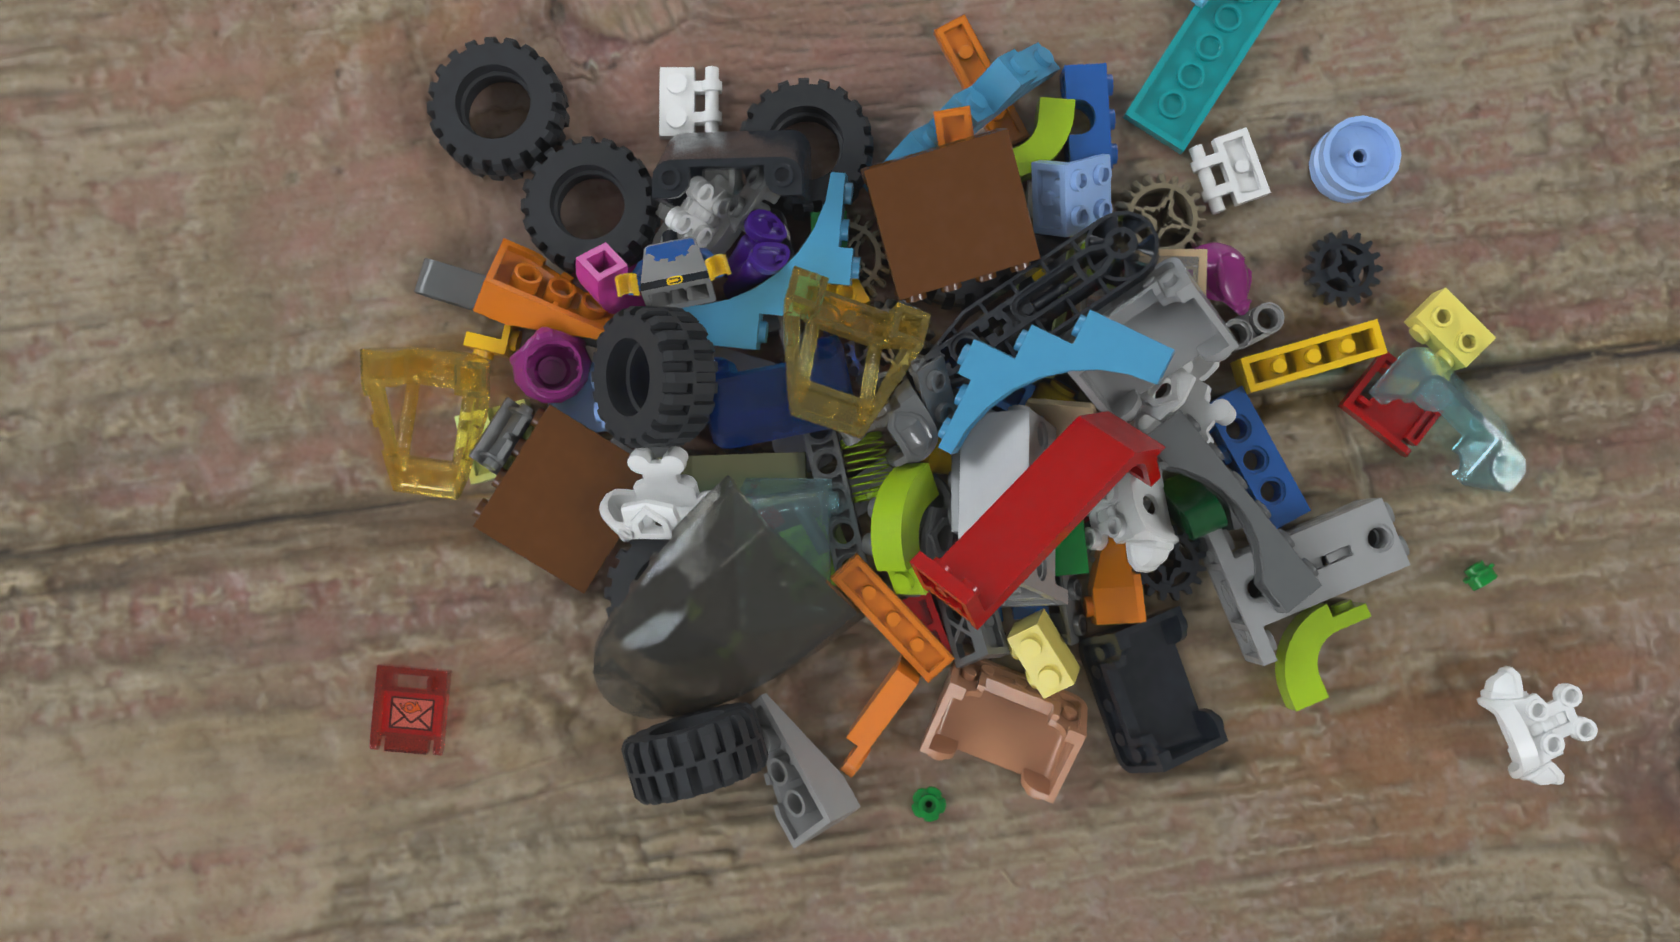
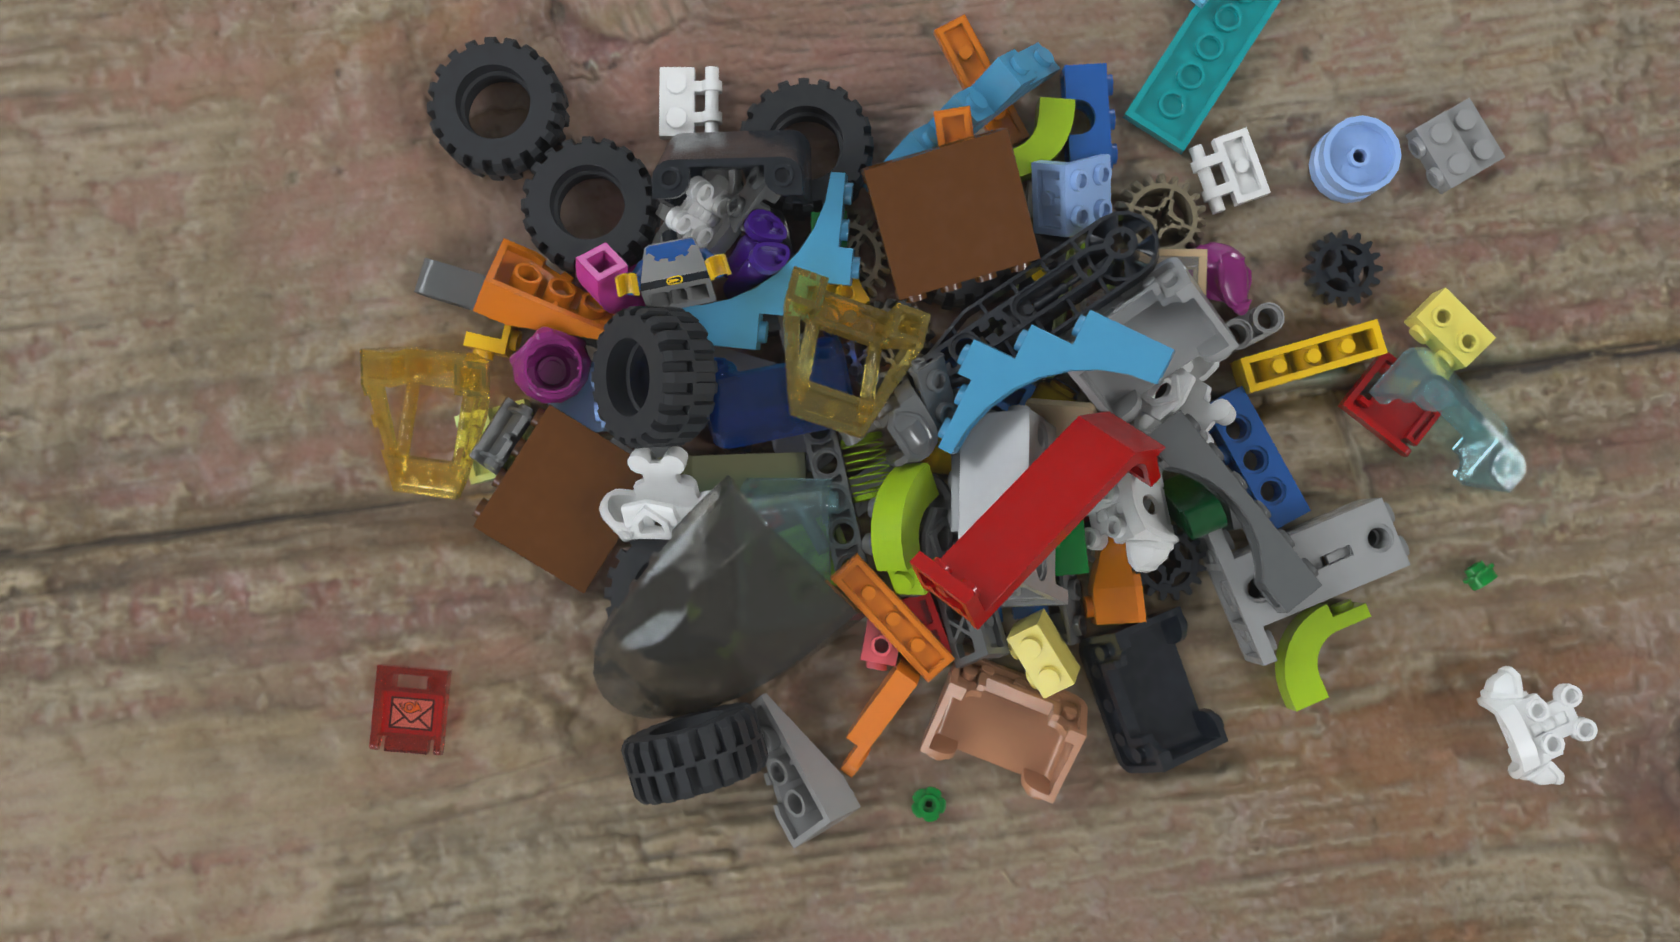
none -> coral brick [860,618,898,671]
none -> light grey plate [1405,97,1505,194]

